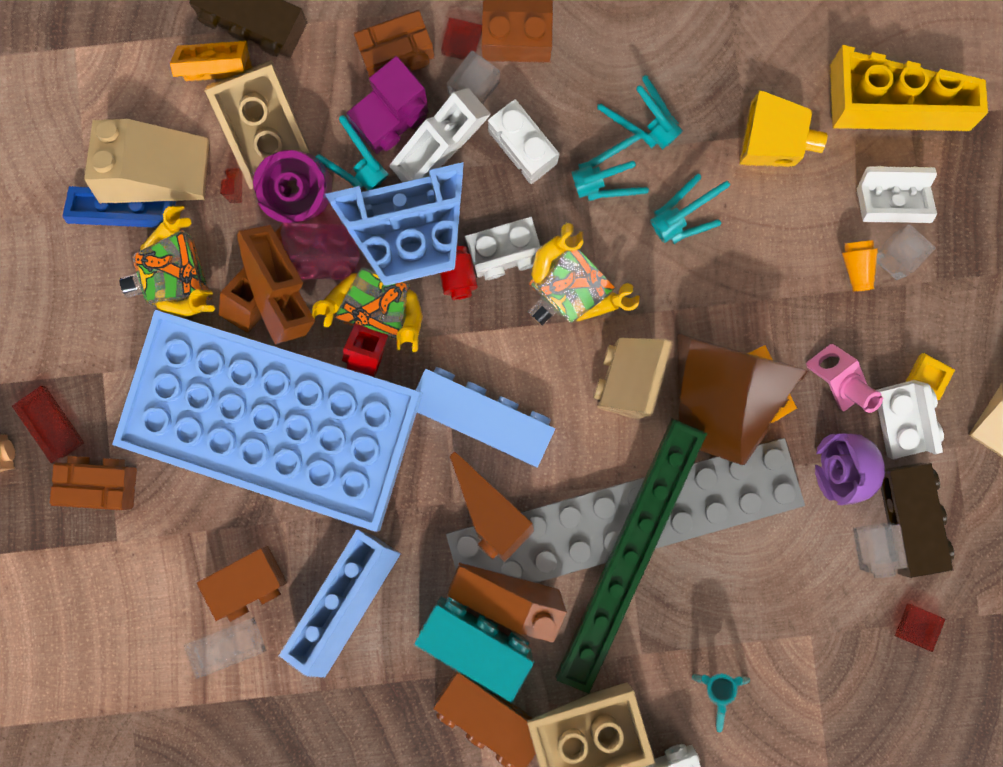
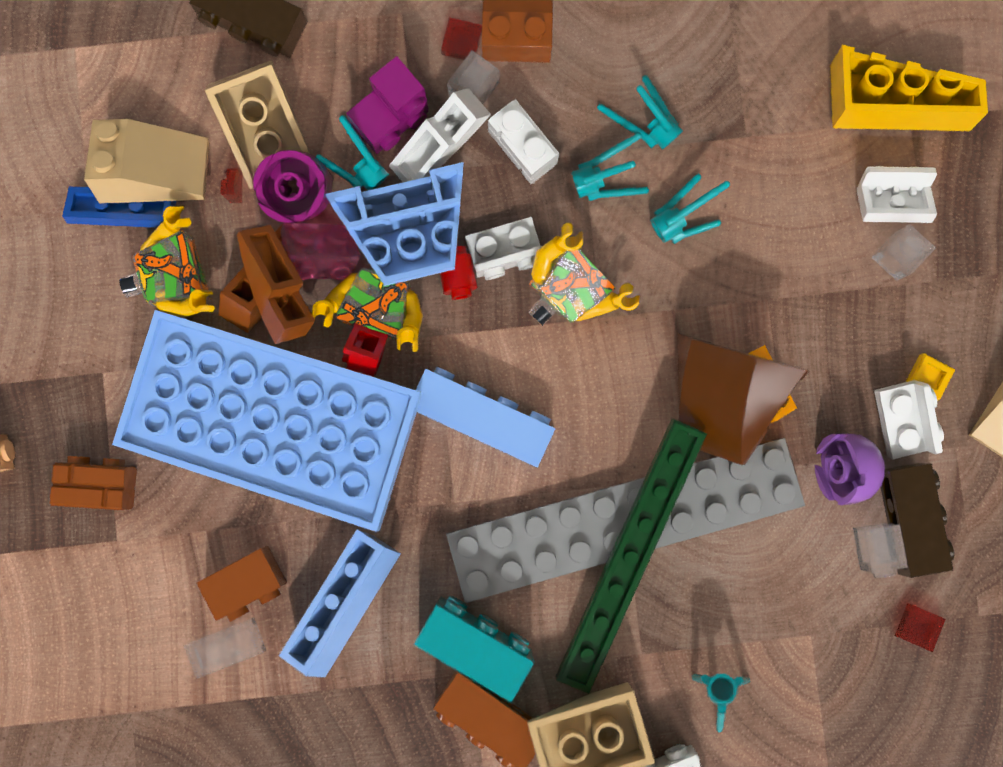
clear red tile [12,386,84,463] -> none
light orange bracket [170,41,252,81] -> none
dark orange brick [354,10,435,78] -> none
dark orange slope [447,562,567,643] -> none
dark orange slope [450,451,534,562] -> none
tan slope [593,338,672,419] -> none
yellow torso [739,91,827,167] -> none
bright pink bracket [806,344,883,413] -> none
light orange cone [842,240,878,292] -> none

